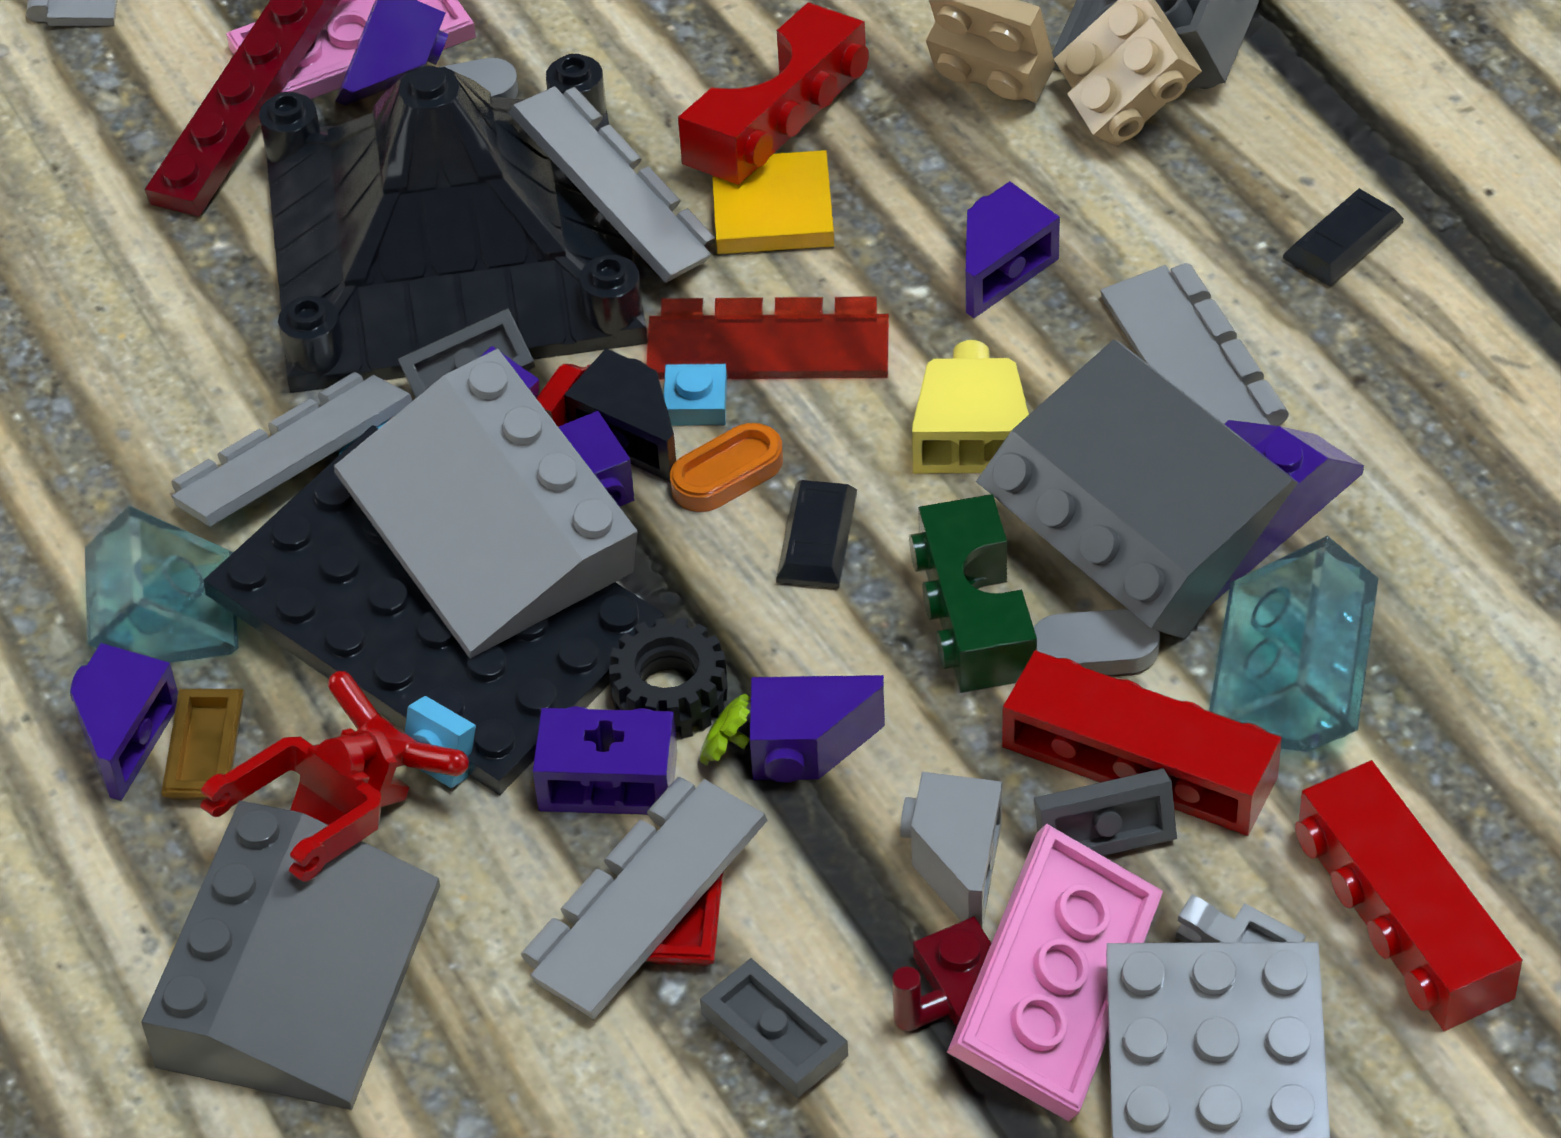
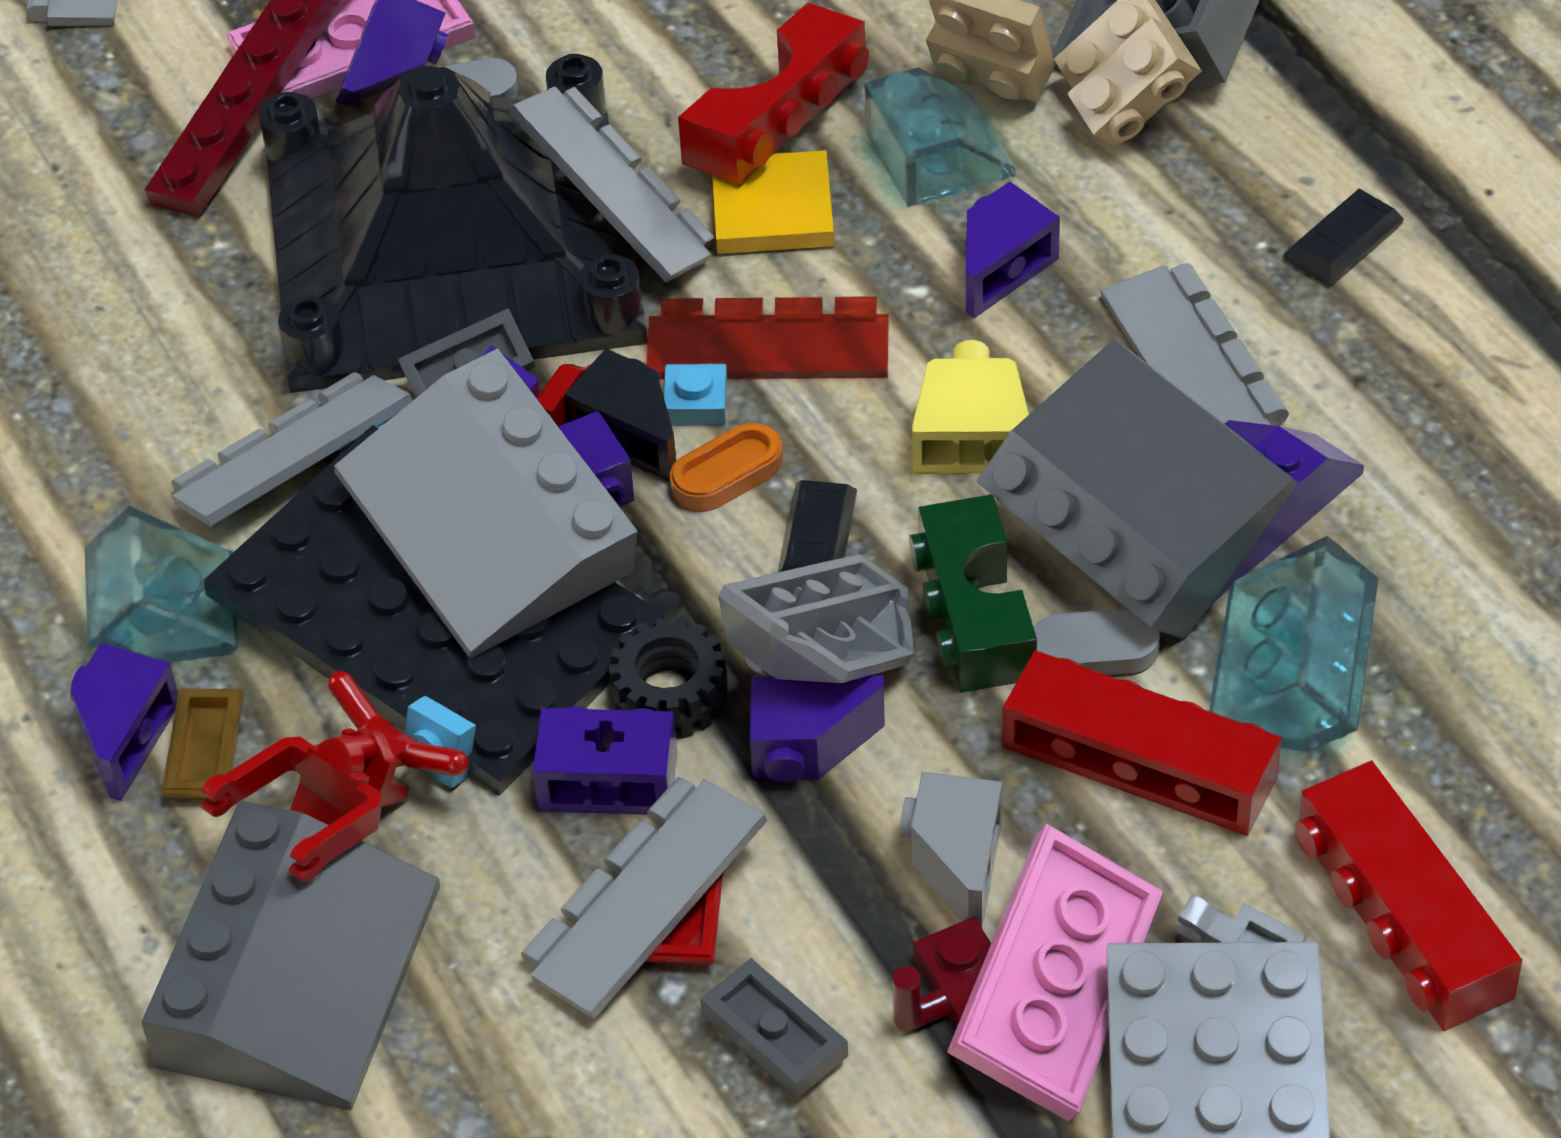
lime plant [699,694,751,766] -> none
dark grey plate [1034,768,1177,856] -> none
none -> light grey wedge [718,554,914,683]
none -> clear light blue slope [864,67,1015,207]

